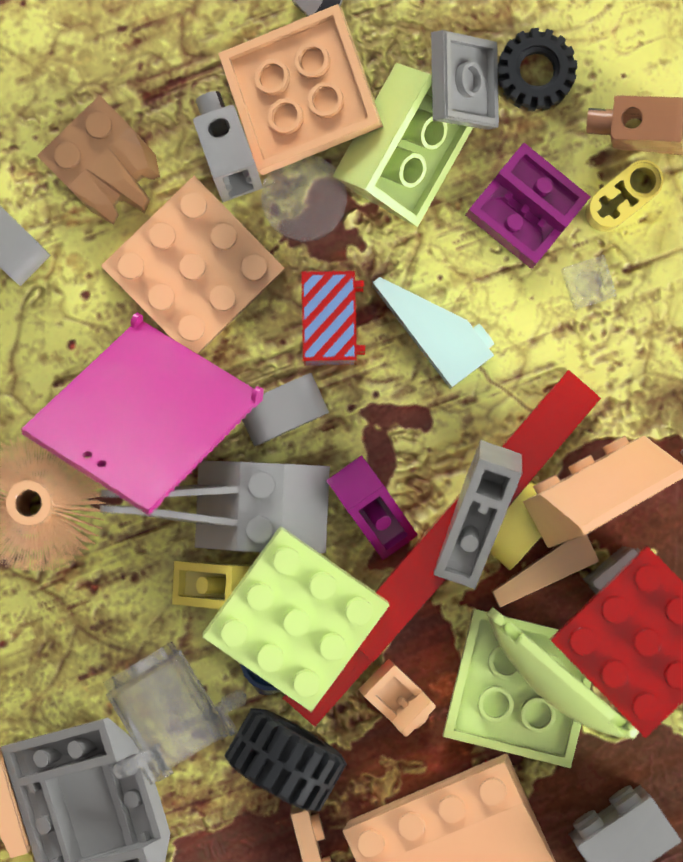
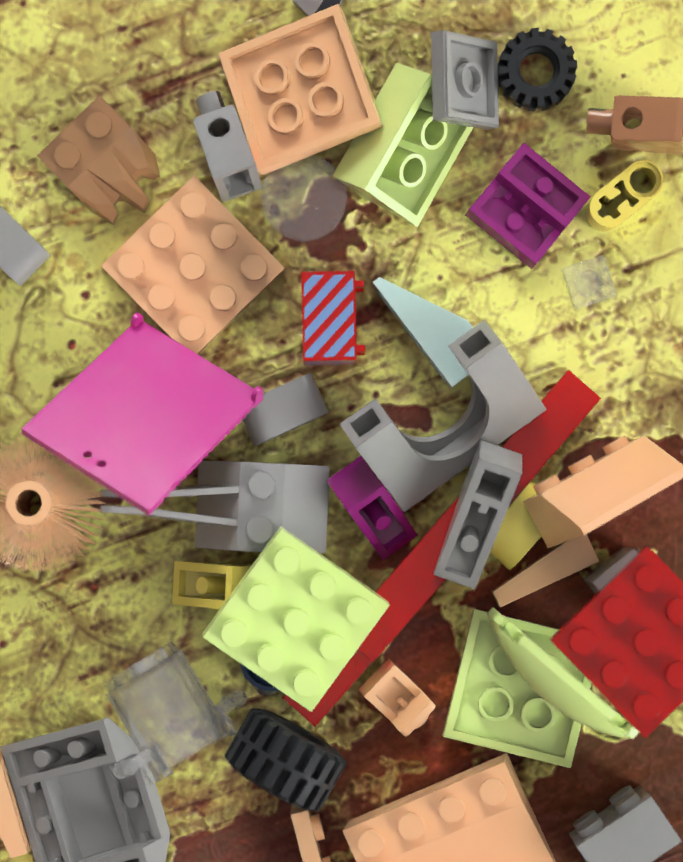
none -> light grey arch [340,320,547,512]

